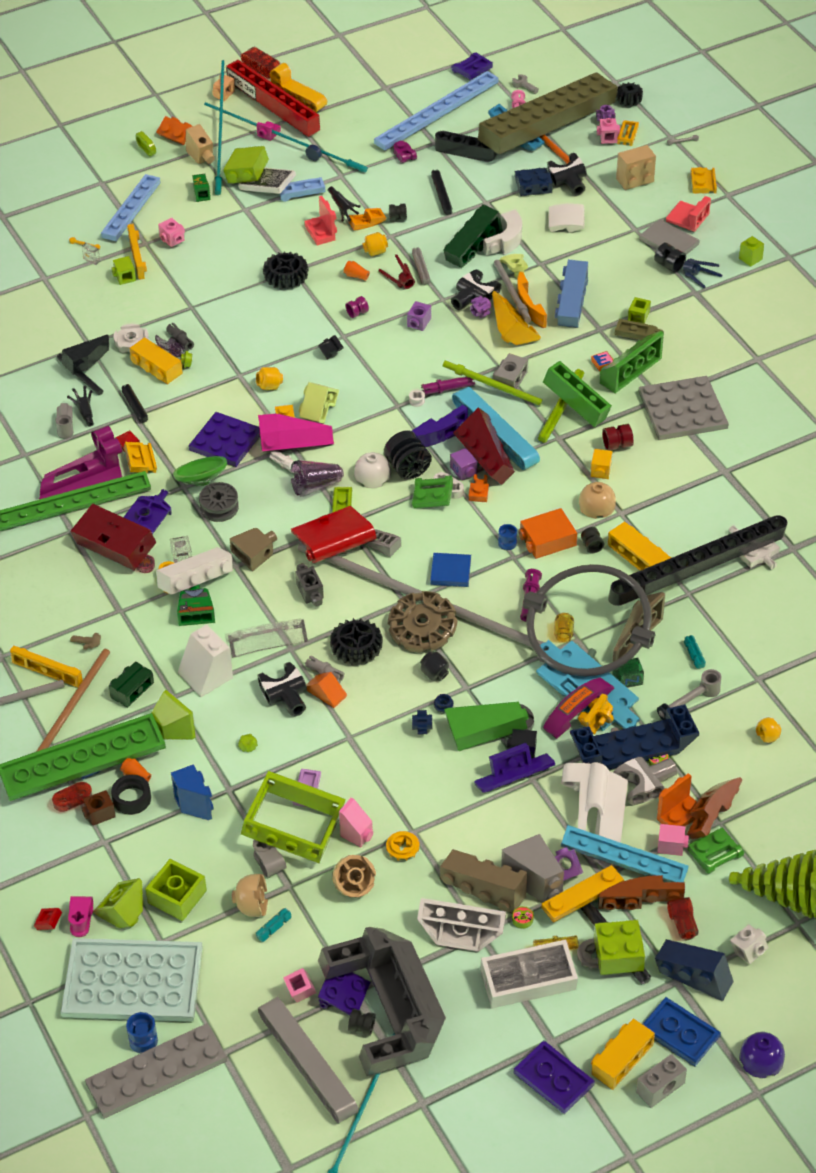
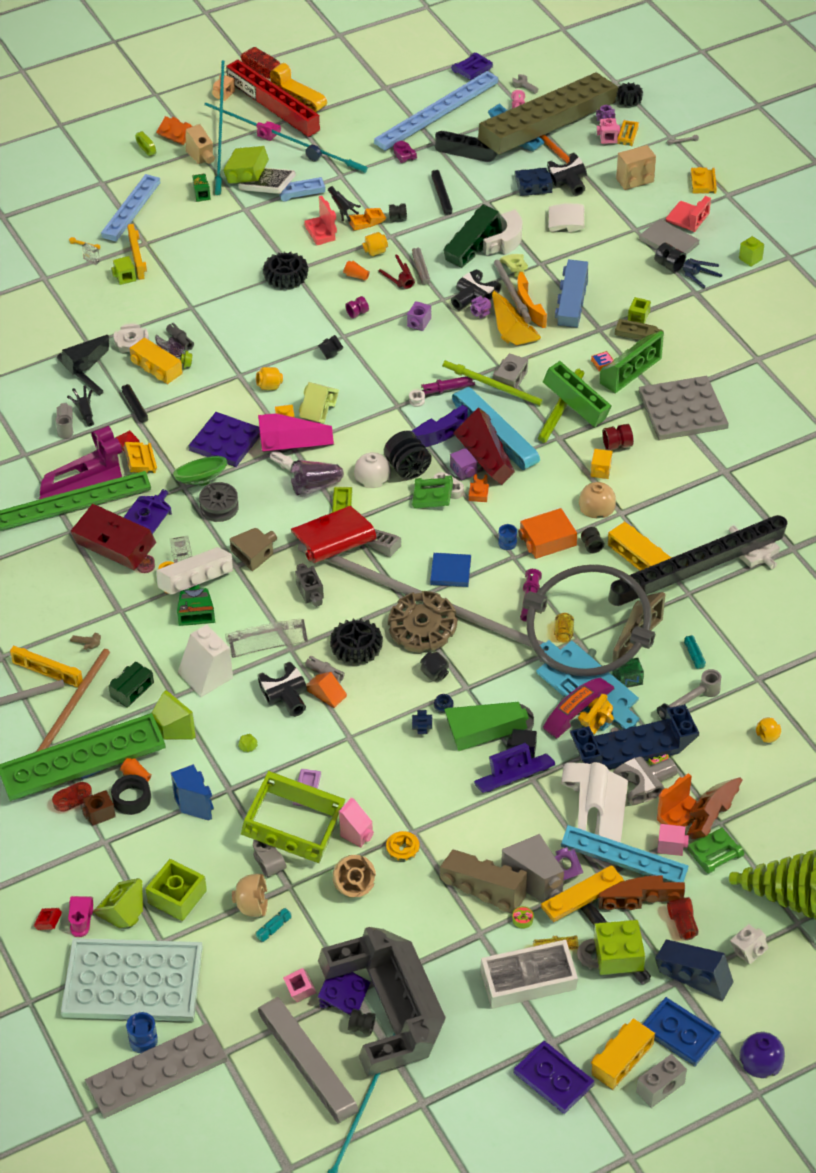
bright pink brick [158,218,185,247] -> none
white wedge [417,898,506,952] -> none

